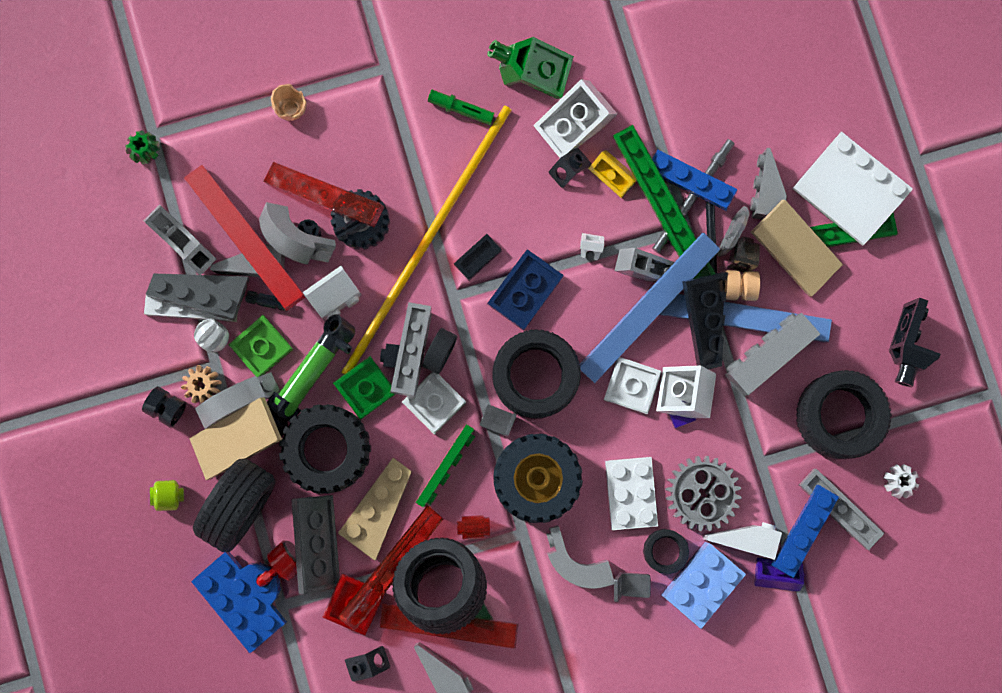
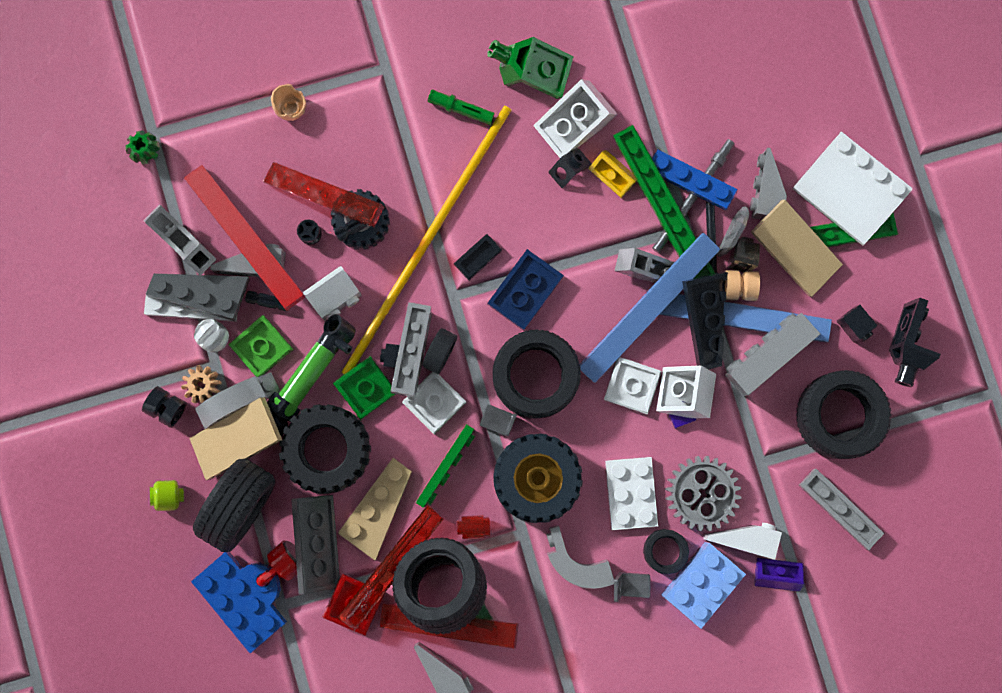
light grey arch [259,202,336,264] -> none
black bracket [345,646,390,682] -> none
white tile [580,233,604,260] -> none
blue plate [771,485,839,578] -> none
white piece [883,464,920,499] -> none
none -> black brick [837,304,877,342]

